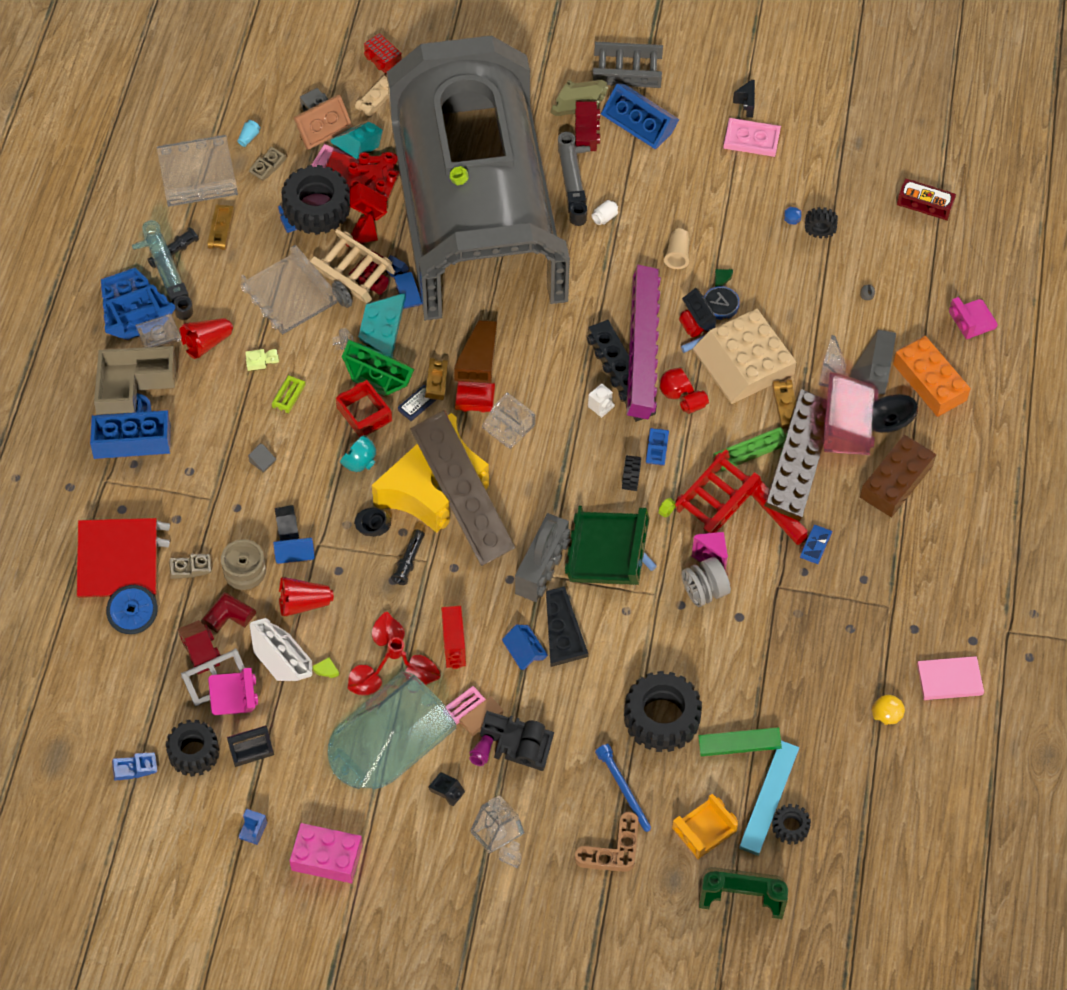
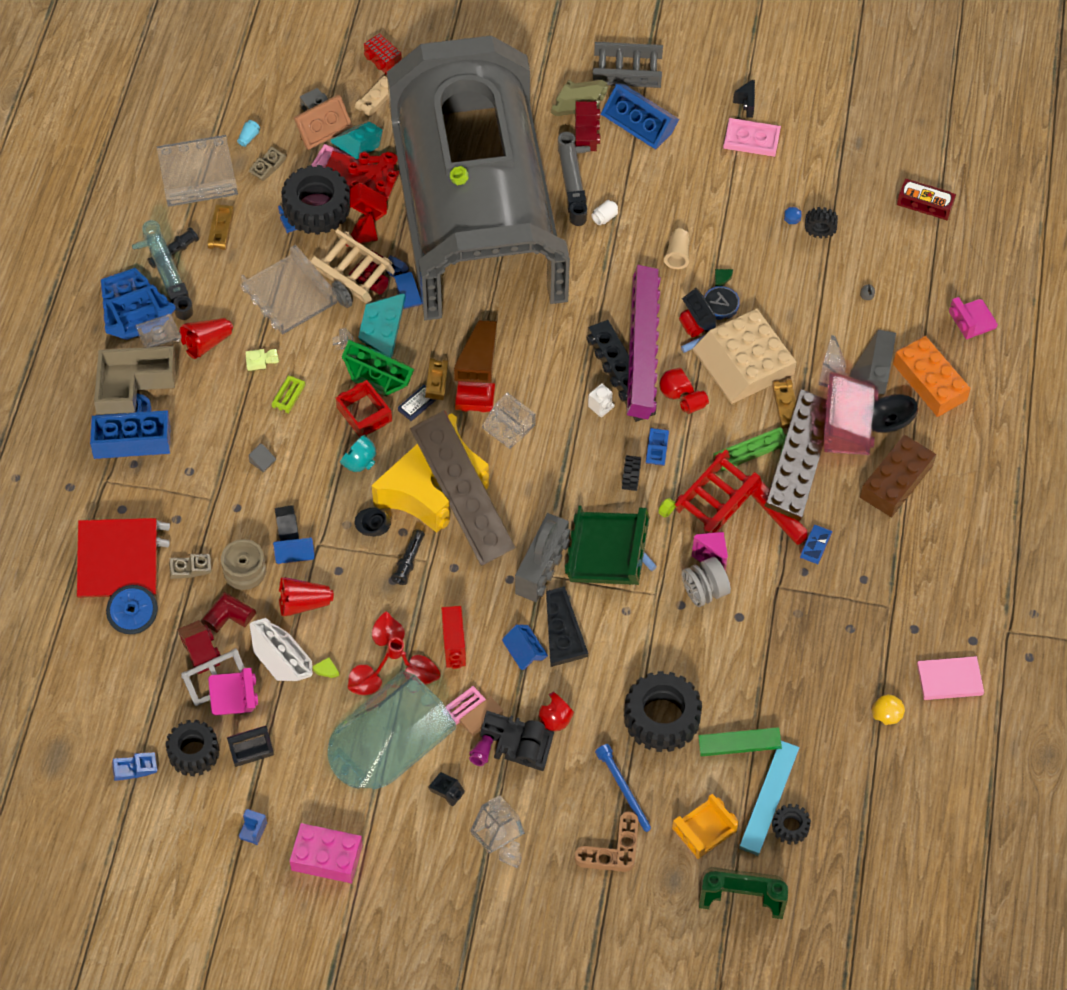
none -> red helmet [538,692,574,731]

